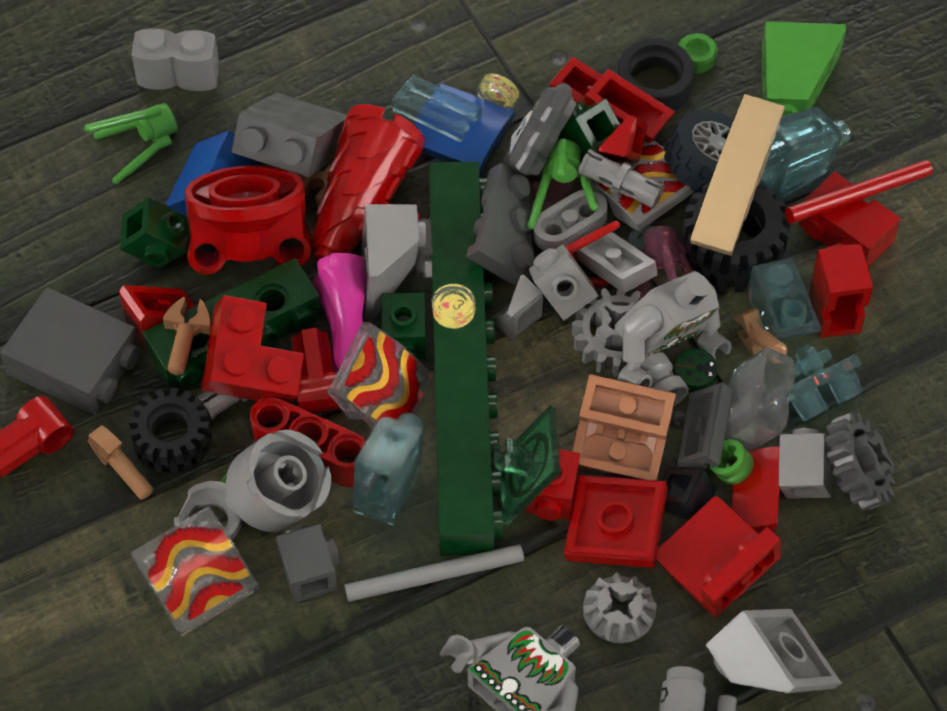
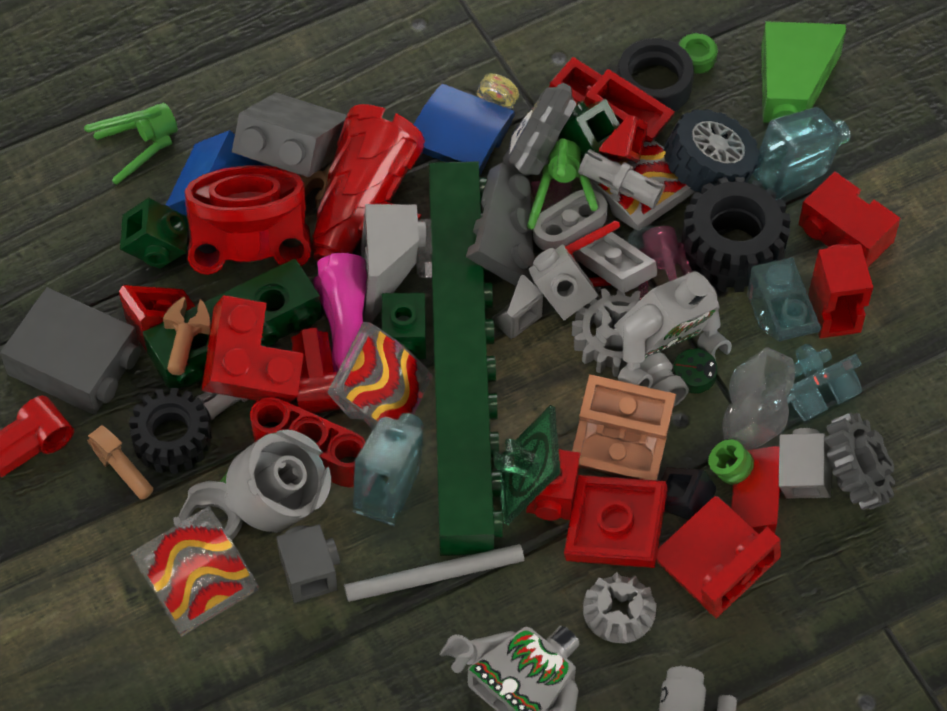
light grey brick [131,28,220,91] -> none
clear light blue tile [391,75,482,142] -> none
clear tile [432,284,475,328] -> none
dark grey tile [677,382,733,470] -> none
tan slope [690,94,785,256] -> none
light grey slope [706,609,841,693] -> none
medium nougat bar [733,308,787,359] -> none
red bar [785,160,933,224] -> none

